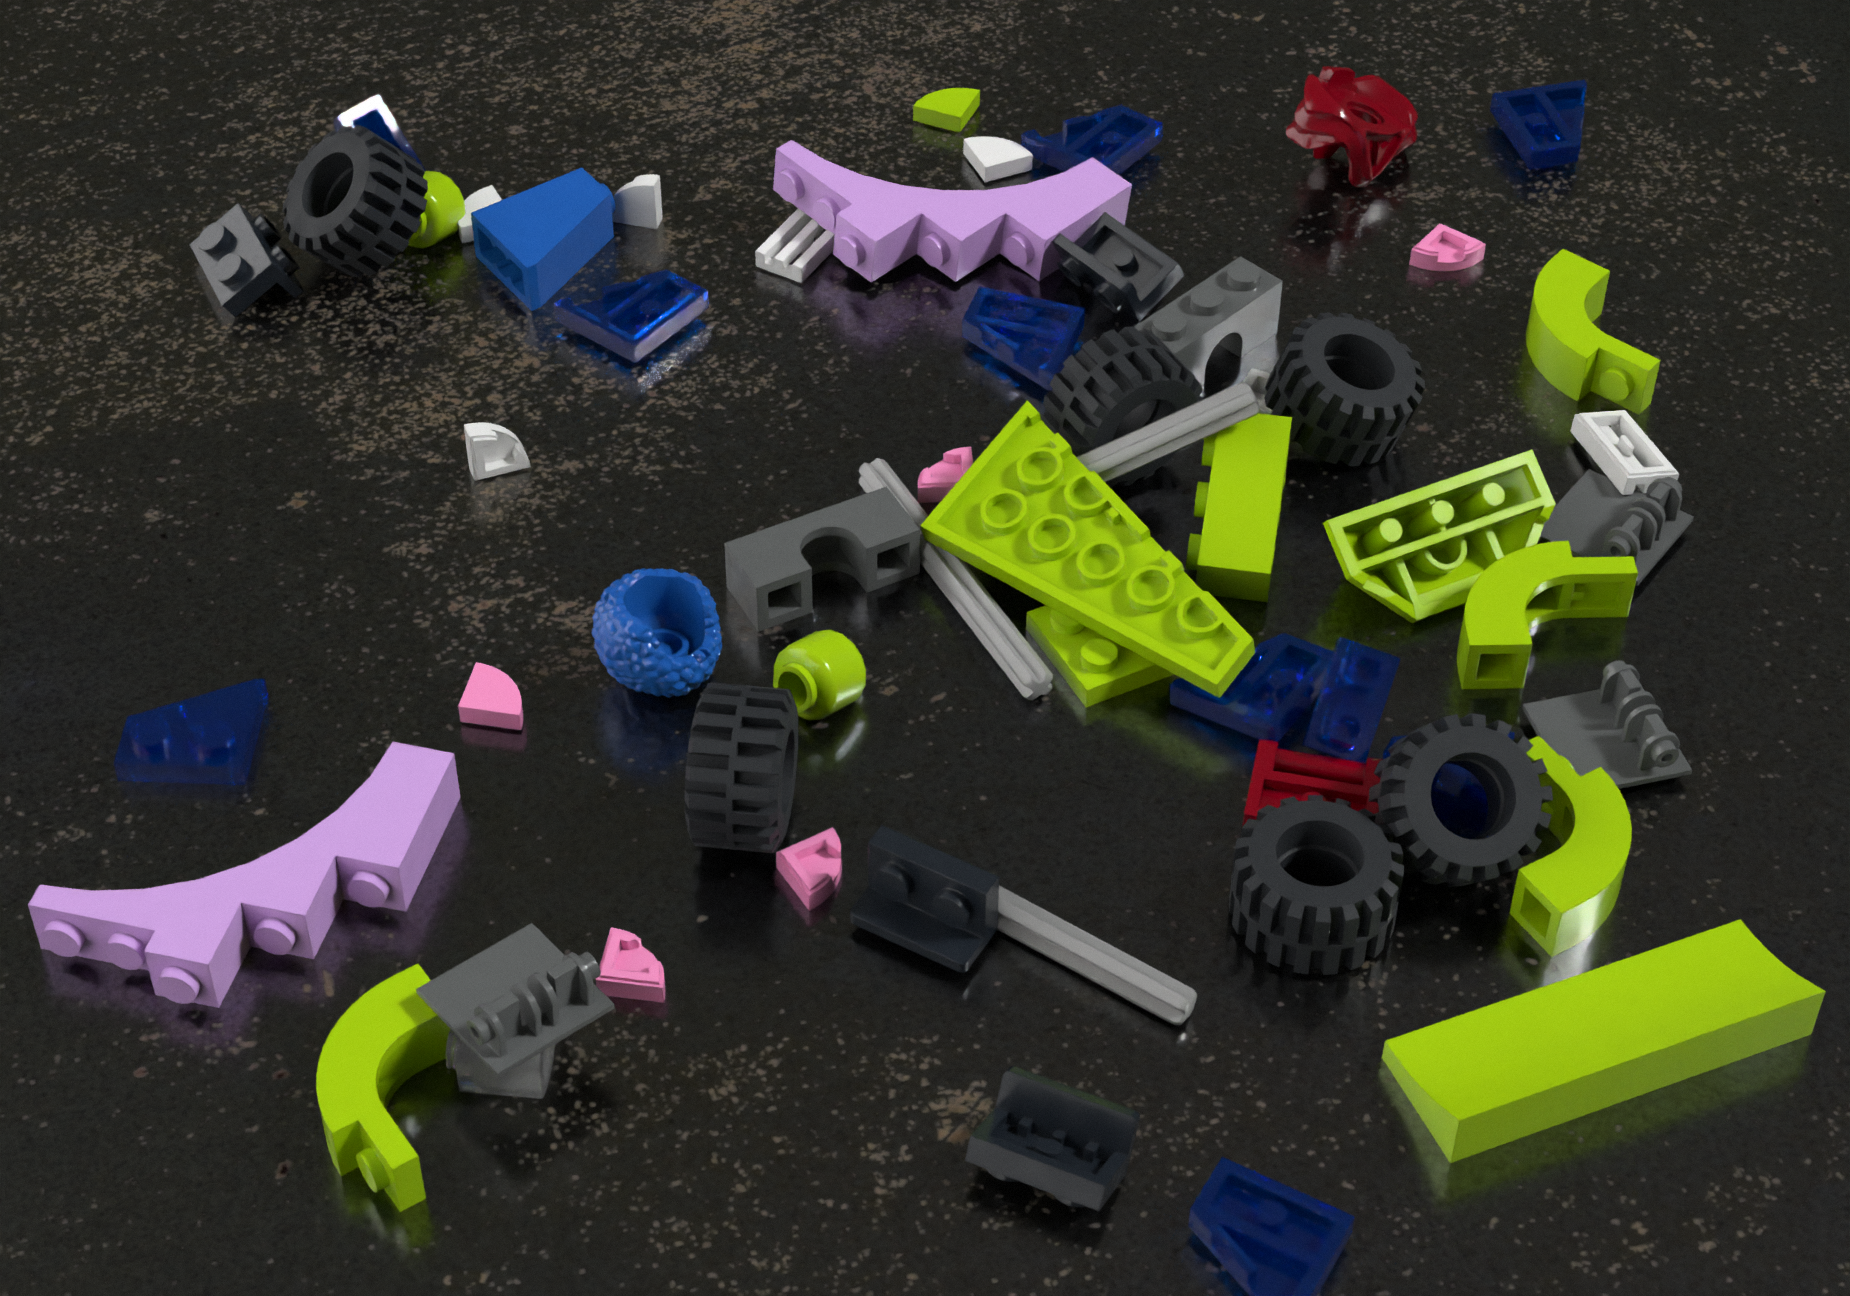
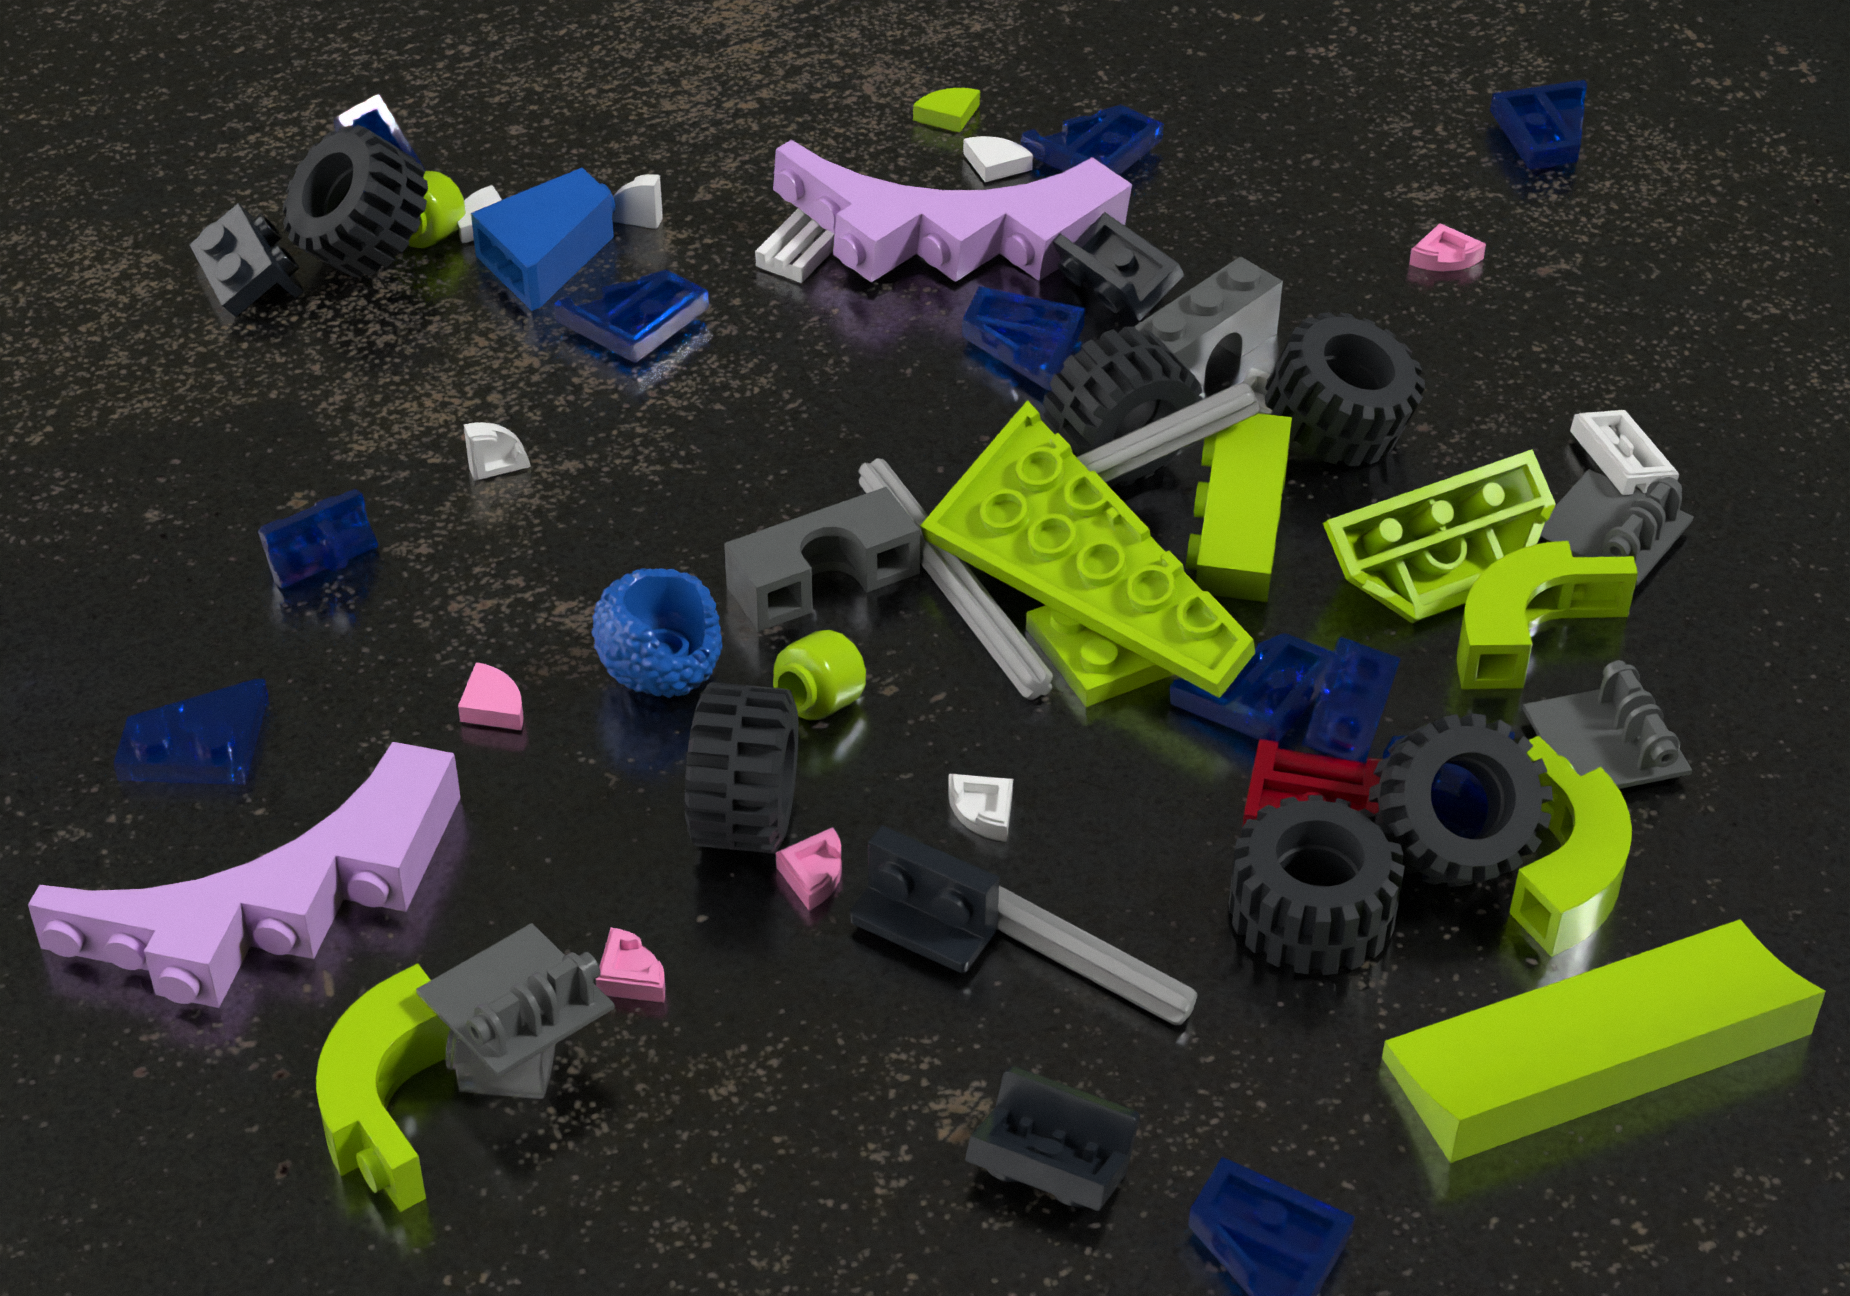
bright pink tile [918,446,973,503] -> none
dark red piece [1286,67,1418,188] -> none
lime arch [1526,249,1660,415] -> none
none -> clear blue hips [258,489,378,588]
none -> white tile [948,774,1013,842]

